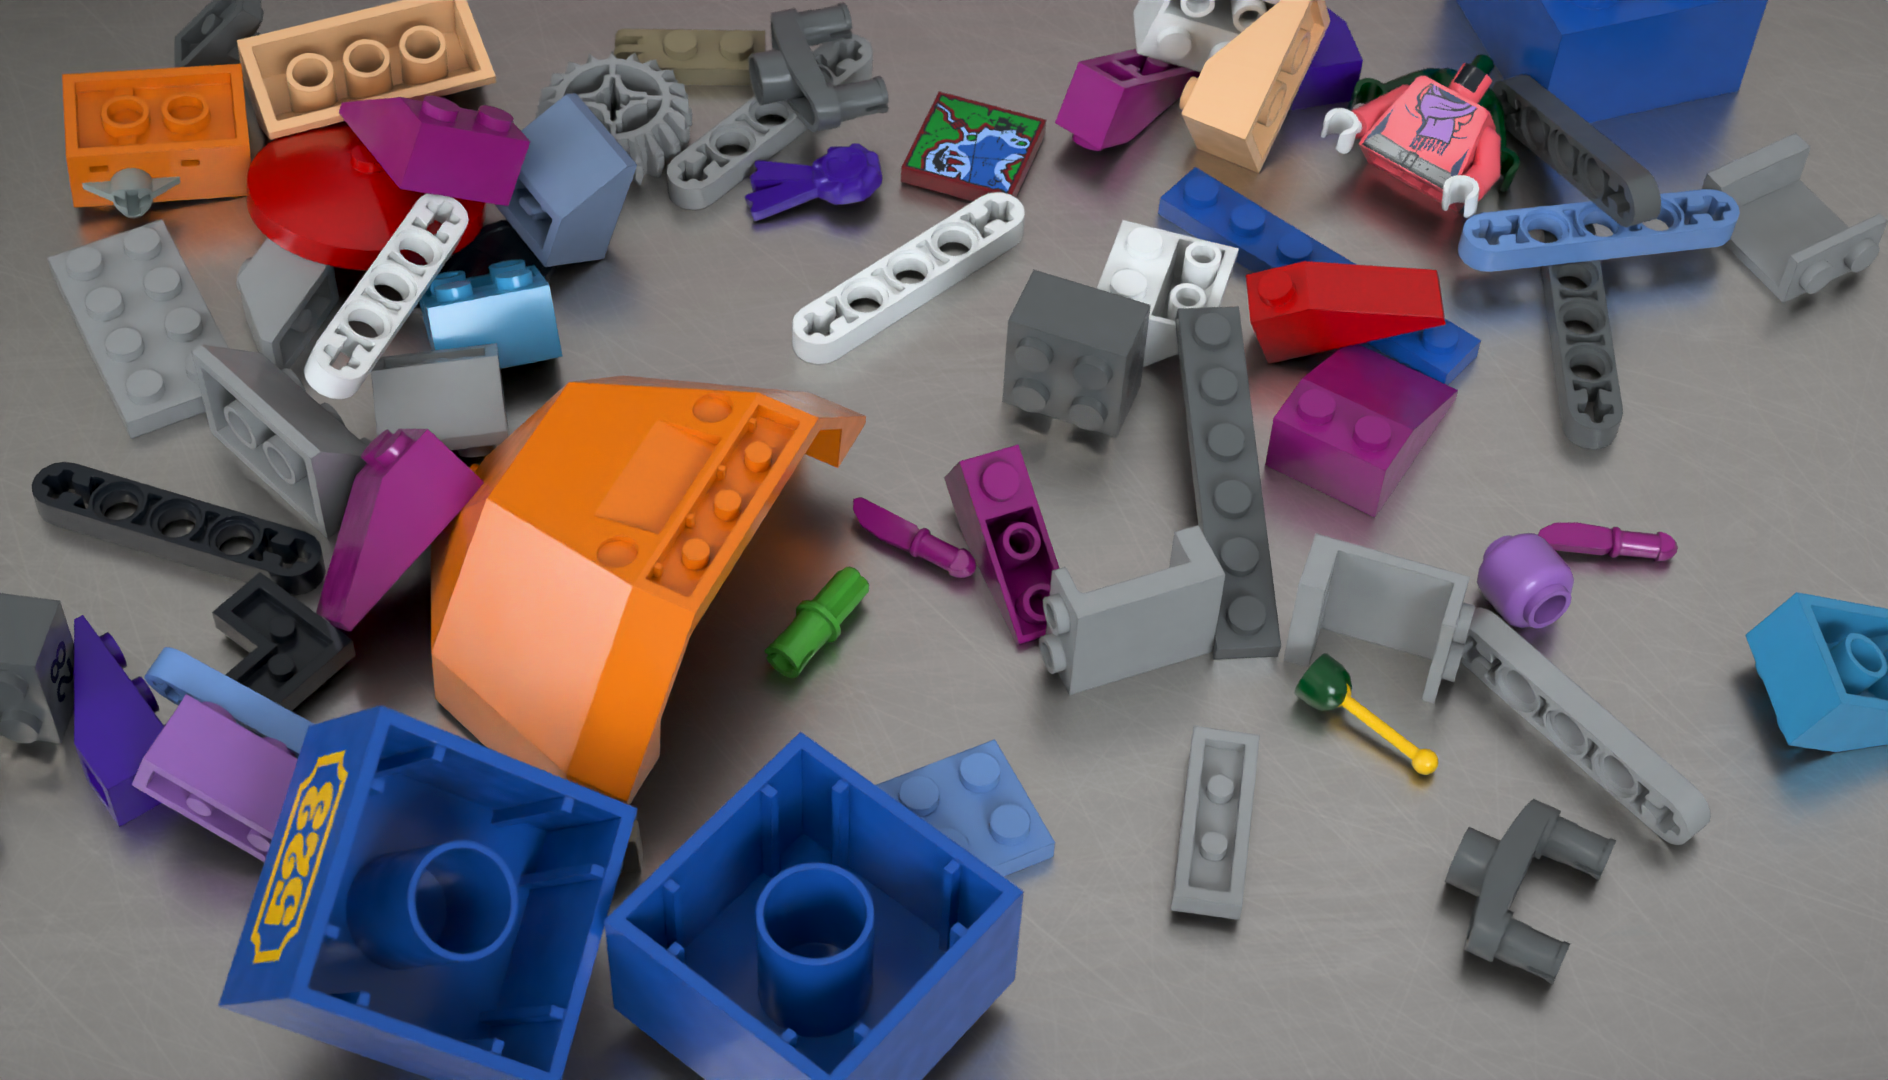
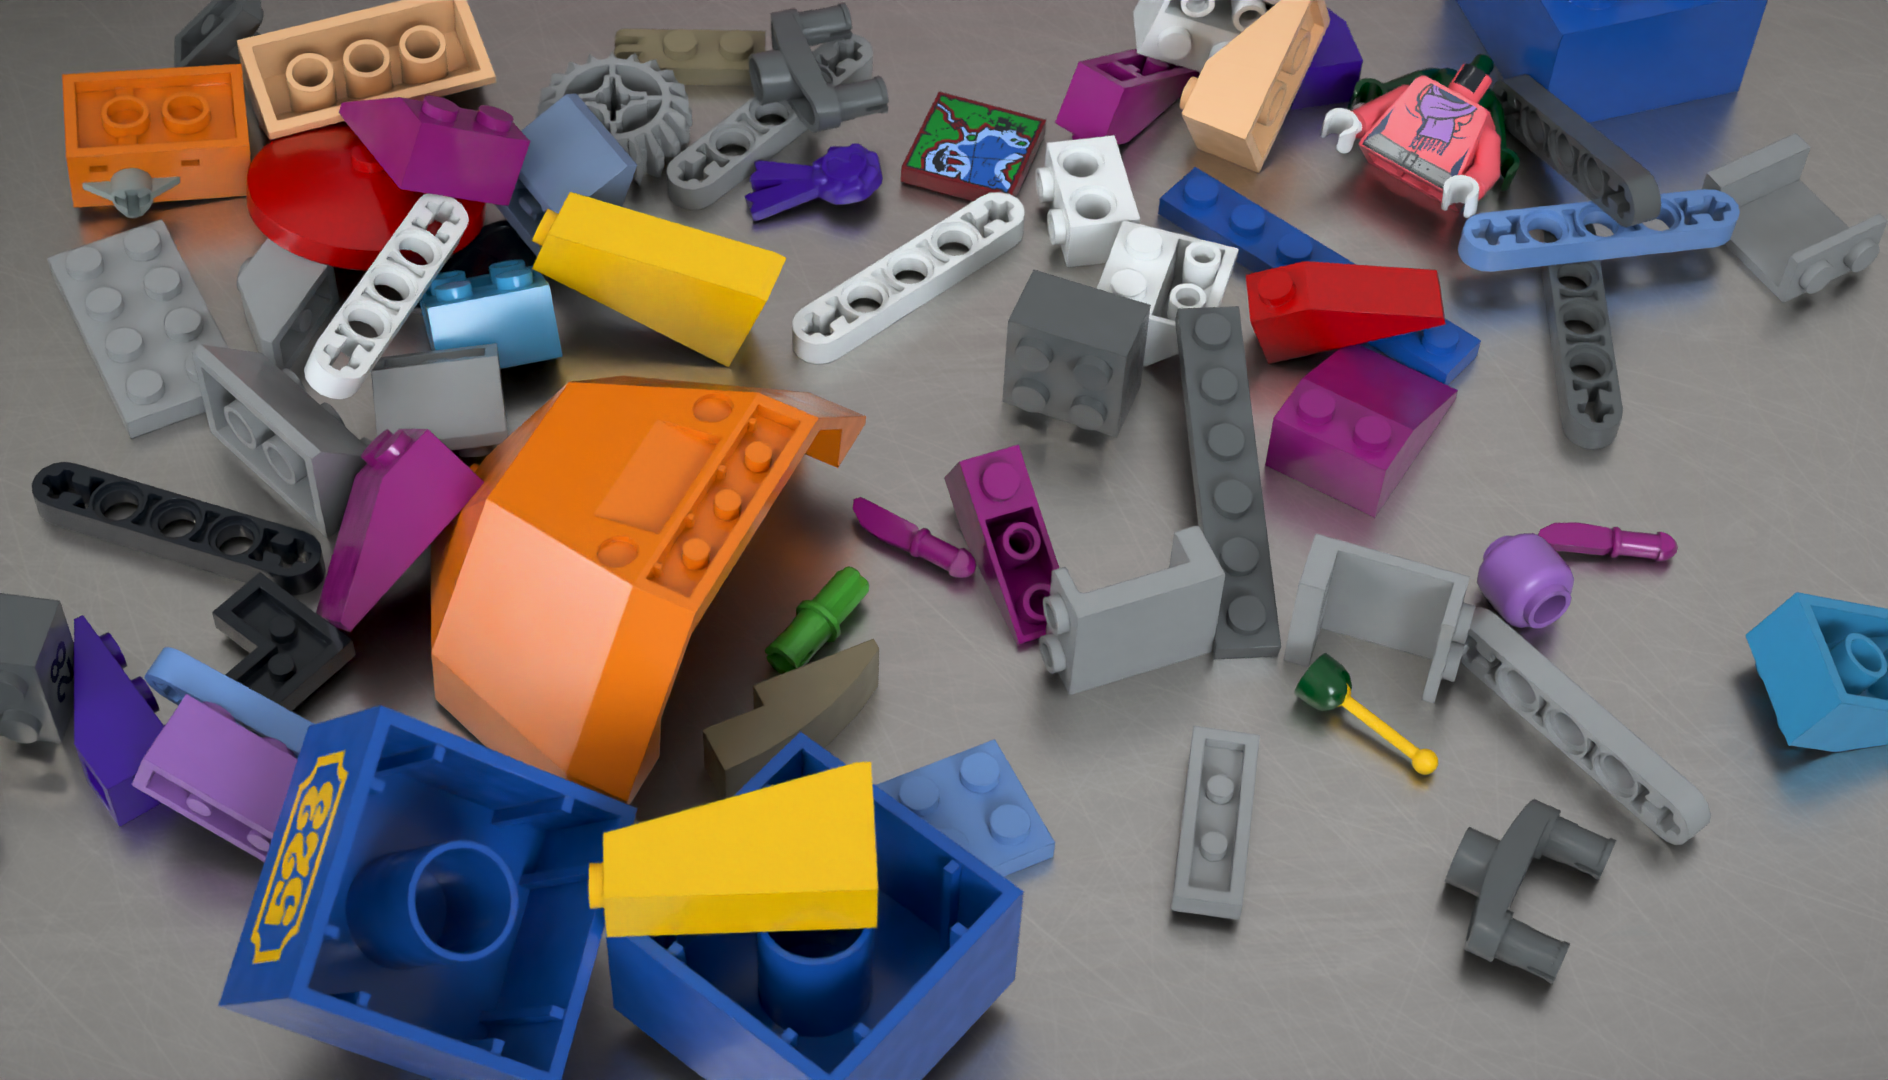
none -> yellow slope [532,192,786,368]
none -> yellow slope [589,762,878,937]
none -> dark tan slope [702,638,879,800]
none -> white brick [1036,135,1140,268]

